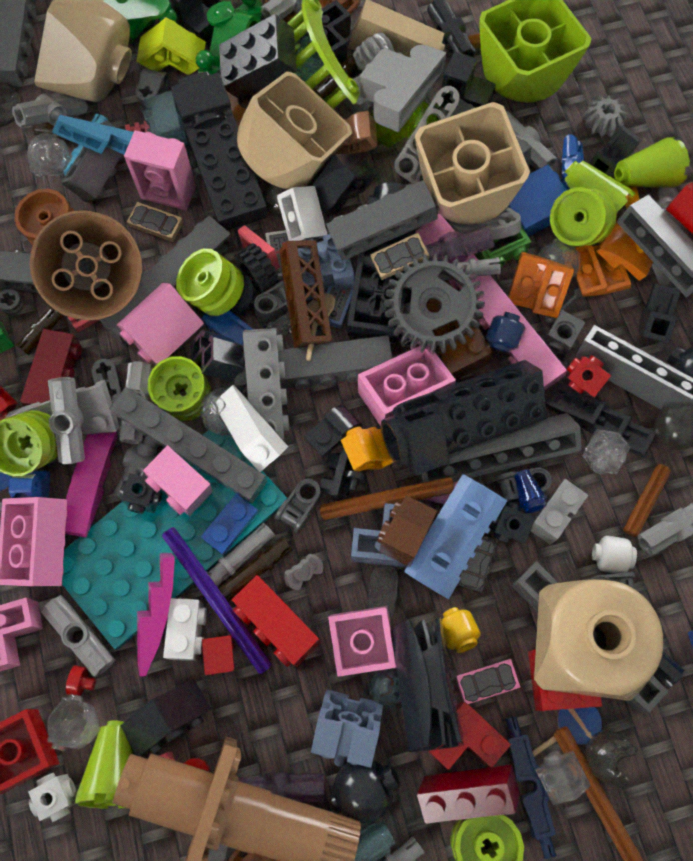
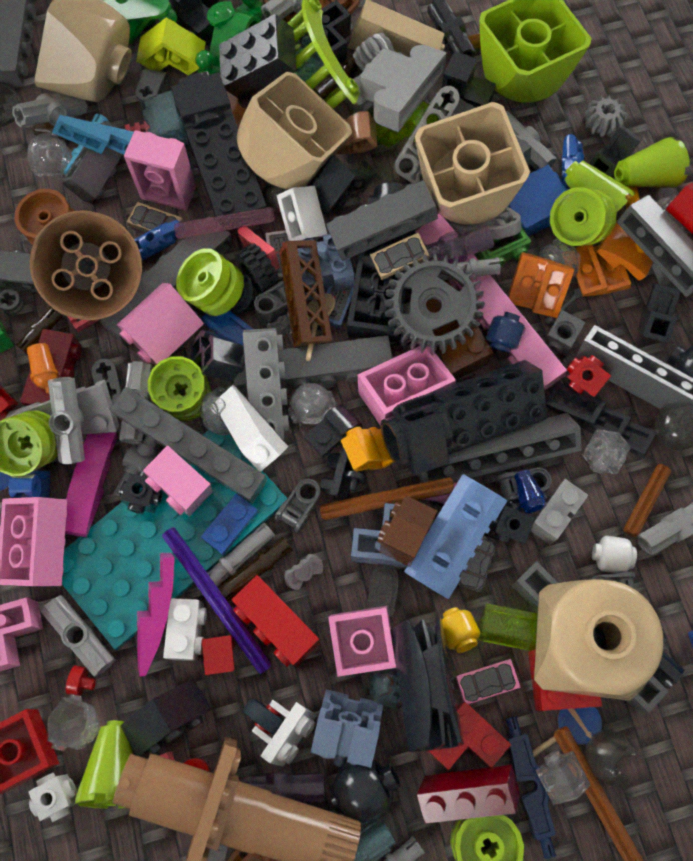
none -> orange piece [27,343,59,395]
none -> blue hinge [134,220,187,261]
none -> clear pink axle [174,207,275,239]
none -> white plate [243,698,317,766]
none -> clear cap [288,383,337,427]
none -> clear neon green hinge [478,603,538,651]

